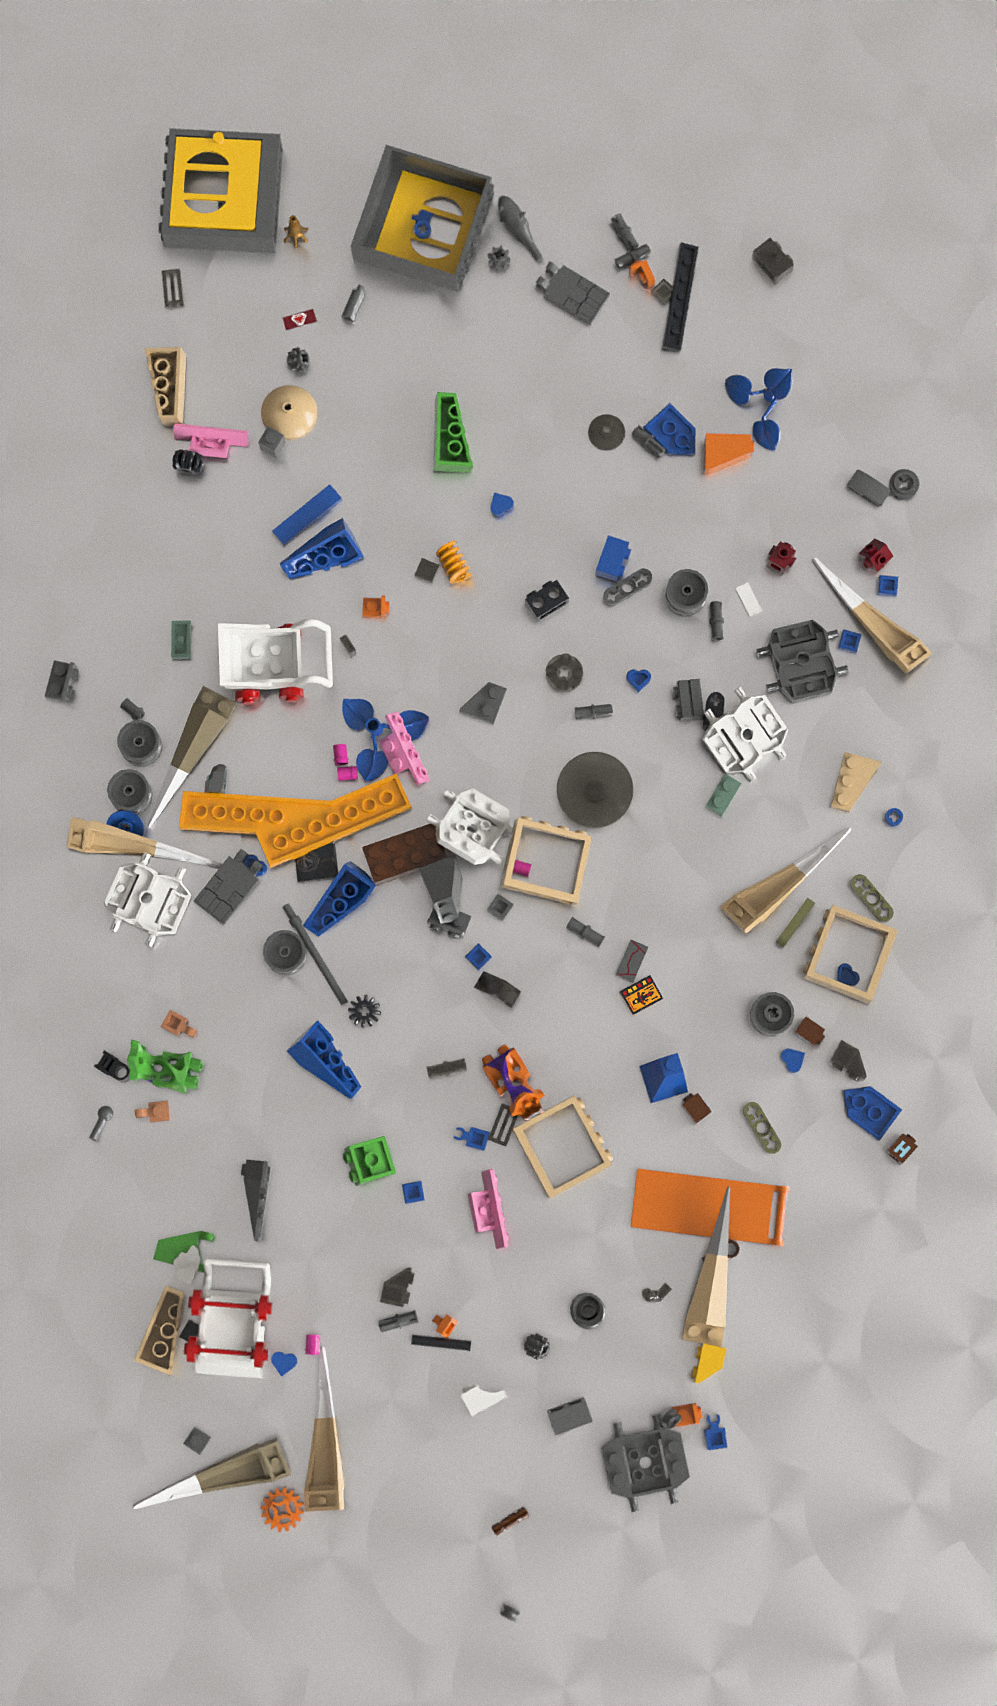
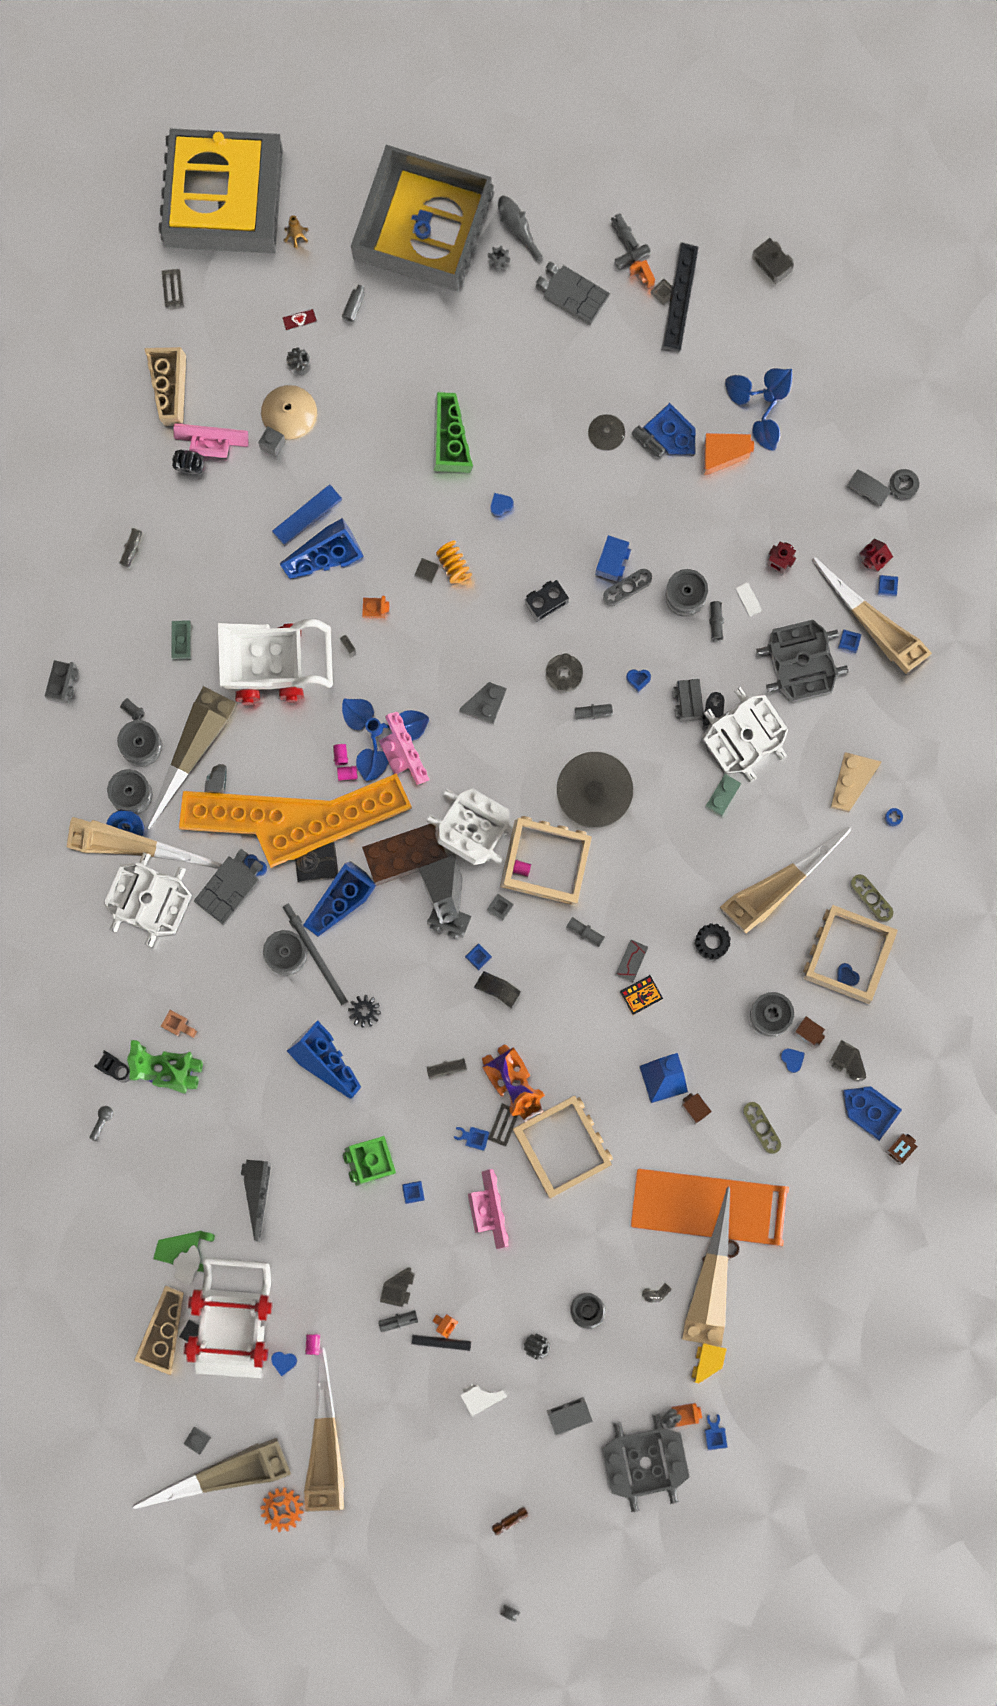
nougat plate [135,1101,170,1123] -> none
olive beam [776,898,815,948] -> none
none -> clear smoke pin [119,528,143,568]
none -> black tyre [695,923,731,960]

